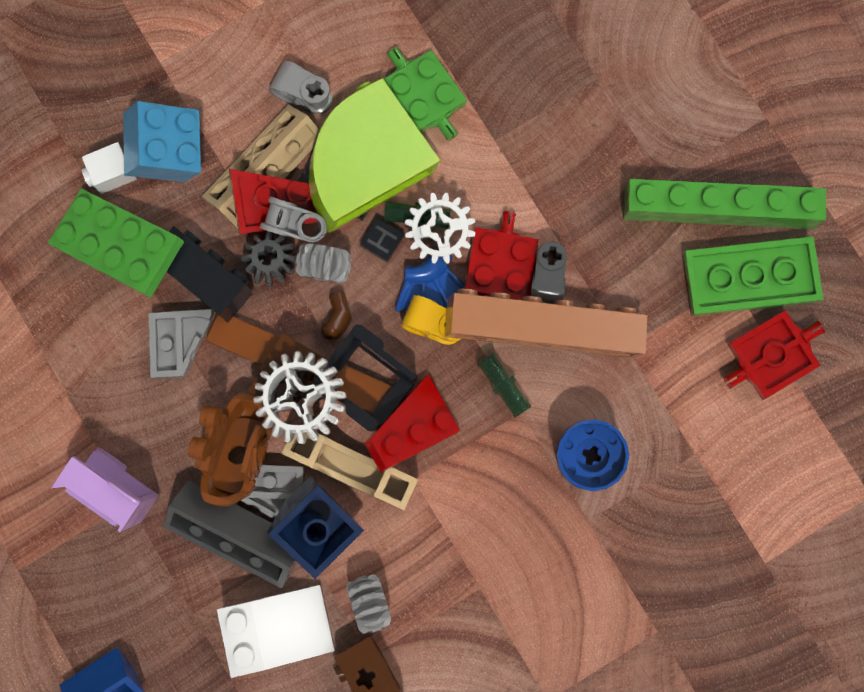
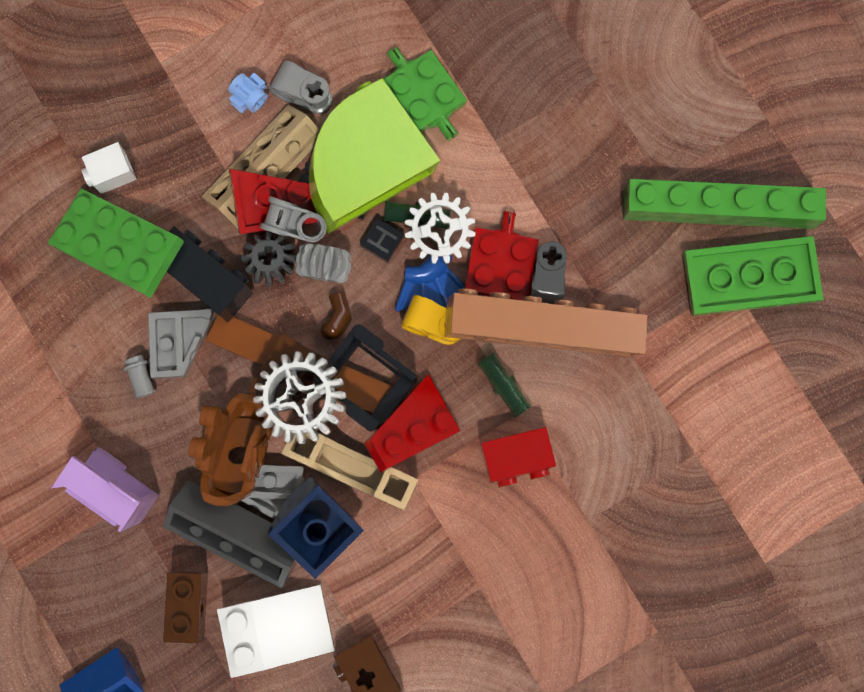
dark azure brick [123,101,201,182] -> none
light grey gear [346,574,391,634] -> none
blue wheel [556,419,629,491] -> none
red plate [723,310,825,400] -> none
none -> light grey pin [122,355,156,399]
none -> reddish brown brick [163,571,208,643]
none -> light blue gear [228,73,268,114]
none -> red brick [480,427,556,488]

